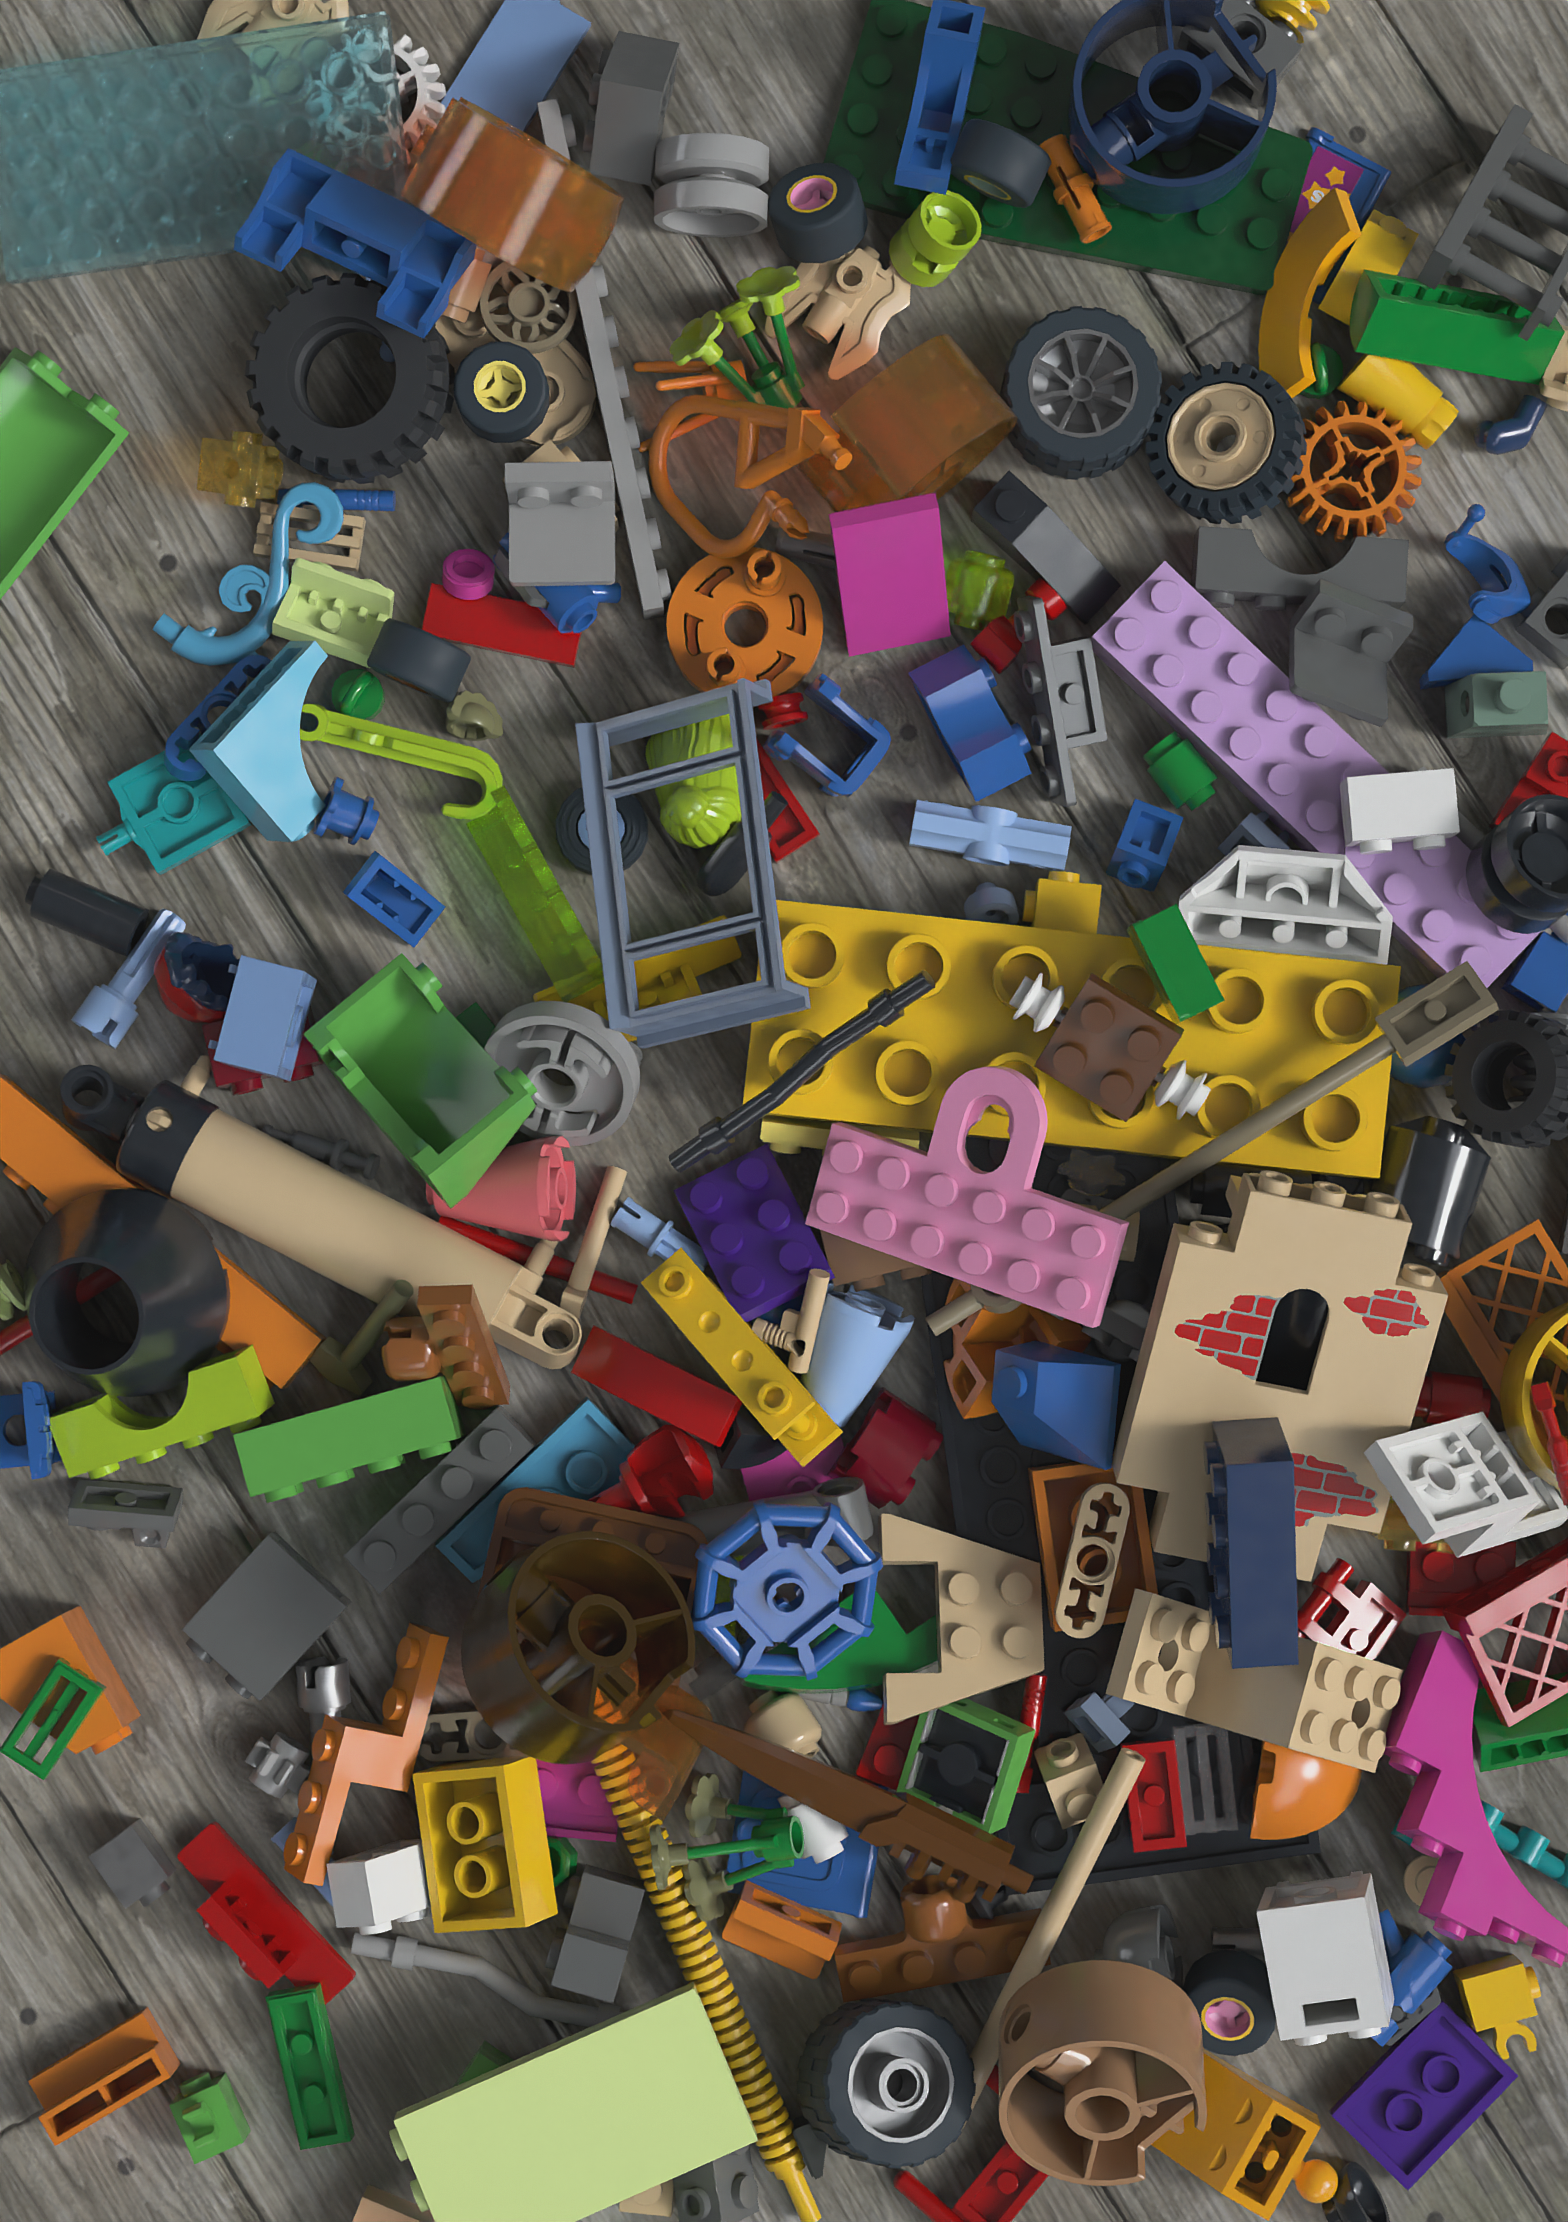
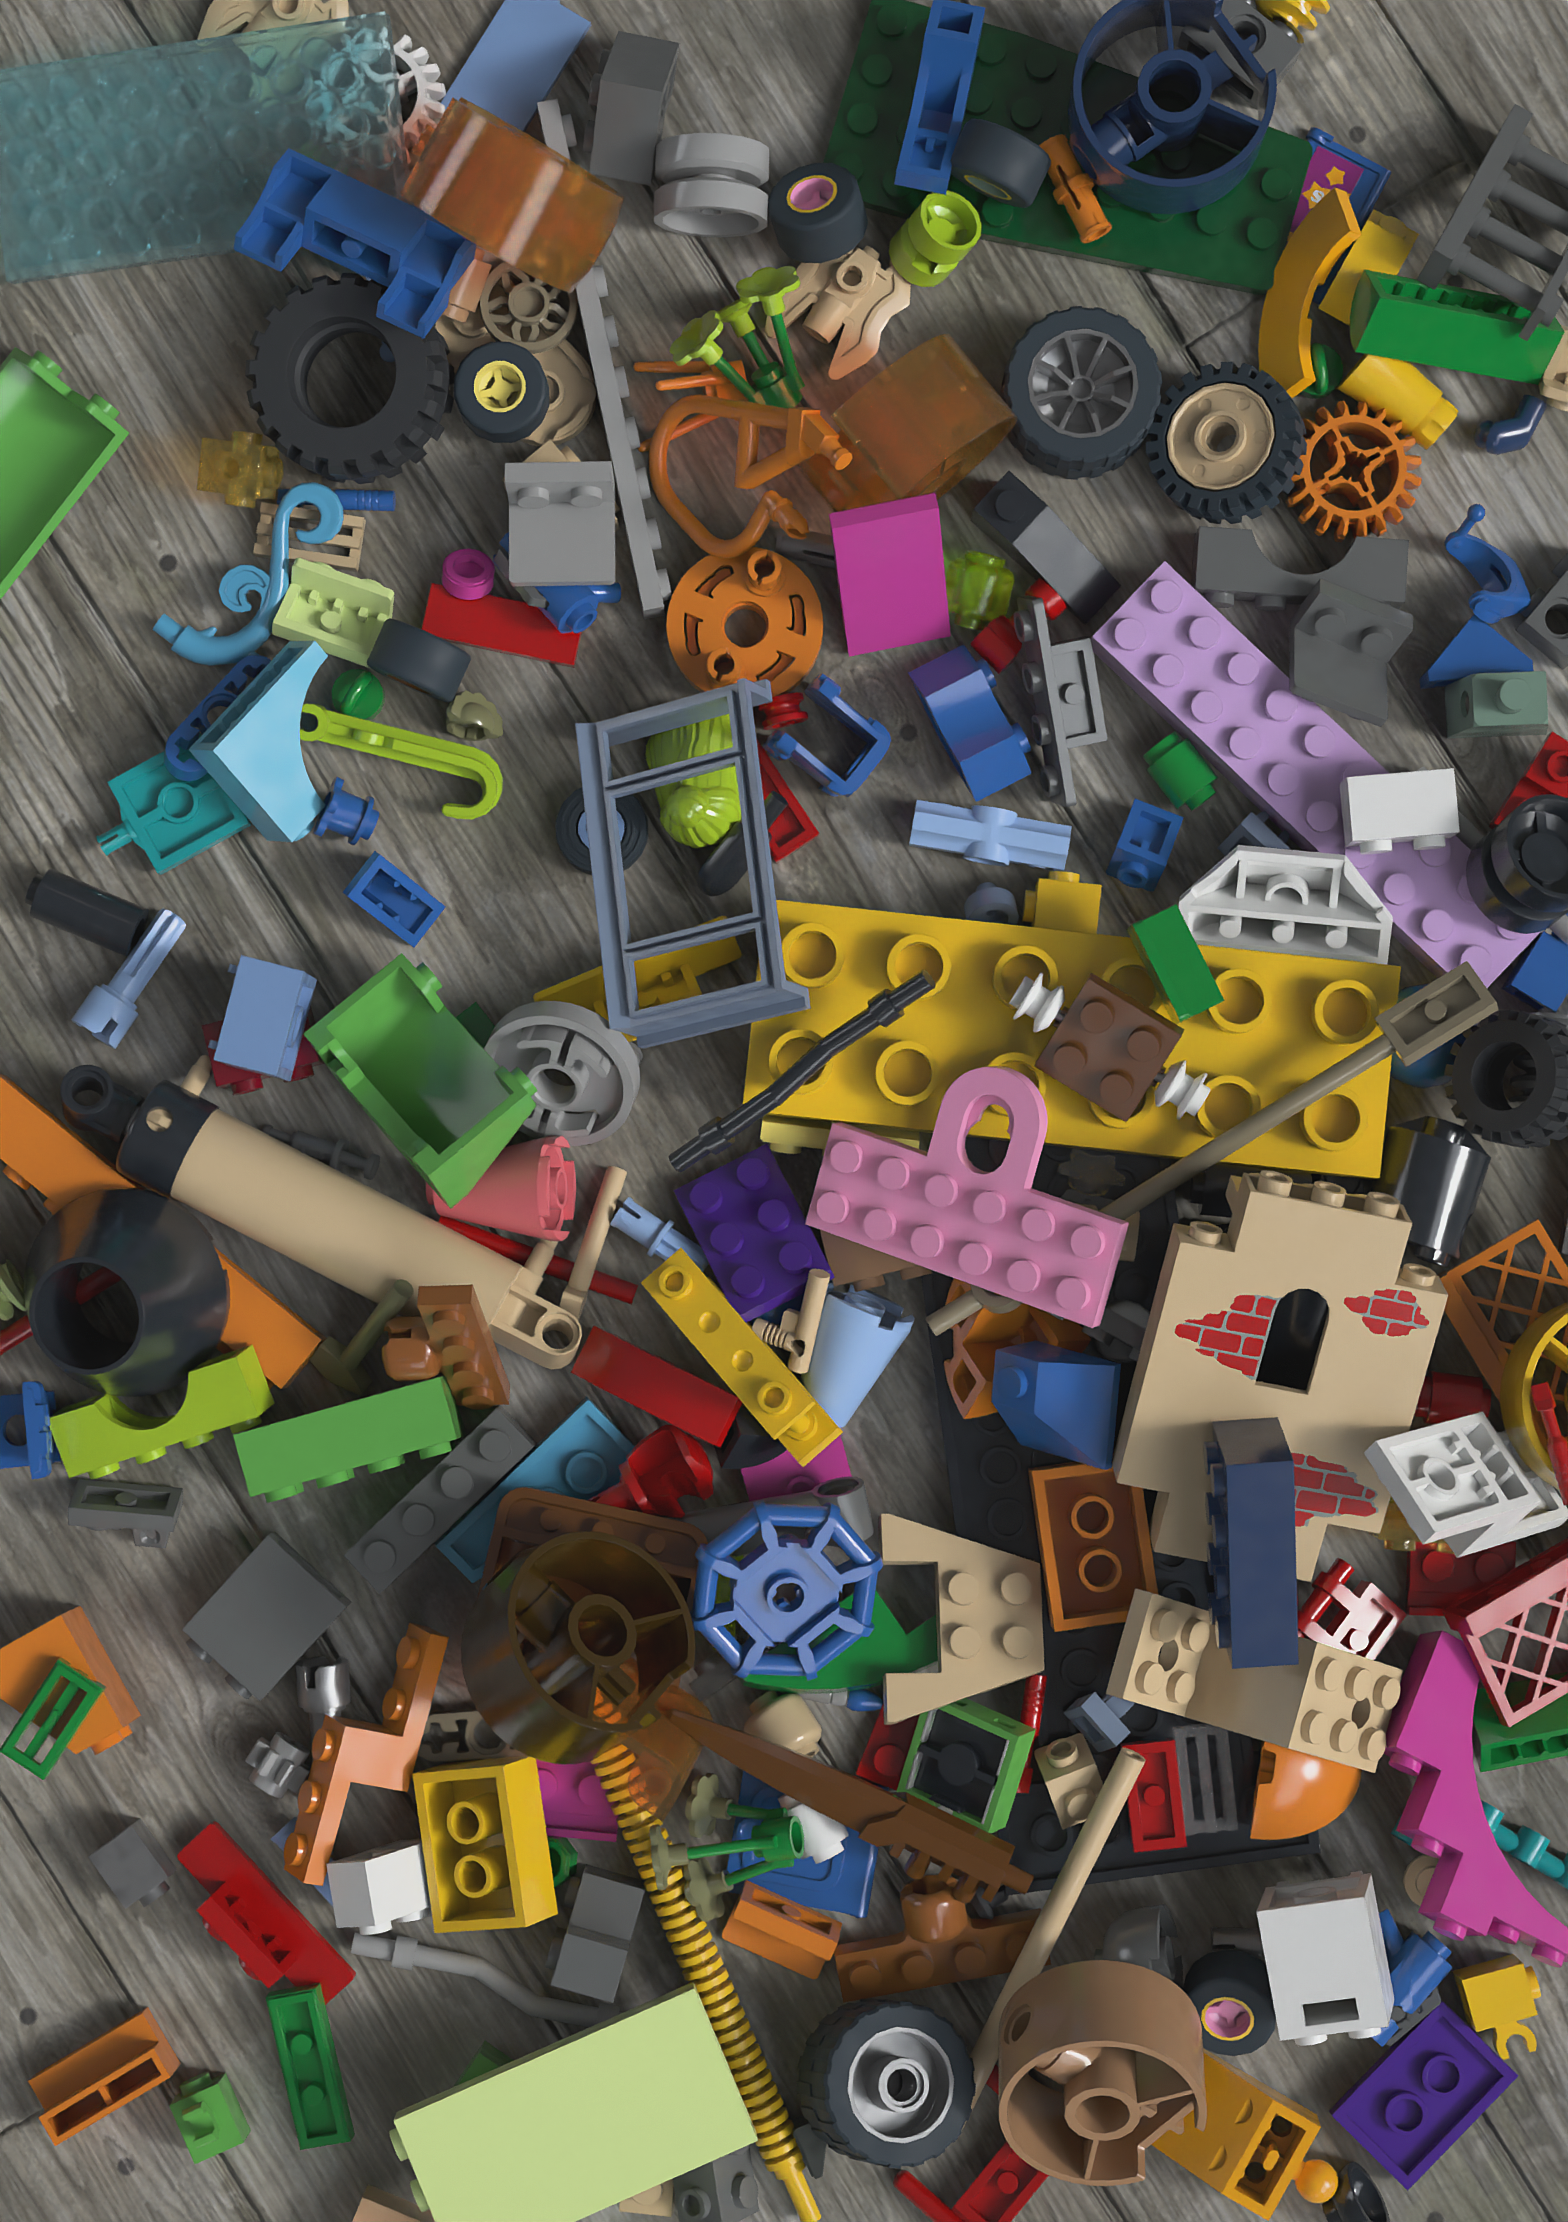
dark blue hair [153,932,240,1023] -> none
clear neon green fence [466,786,604,1002] -> none
dark red cylinder [827,1387,944,1509] -> none
tan beam [1054,1482,1130,1638] -> none

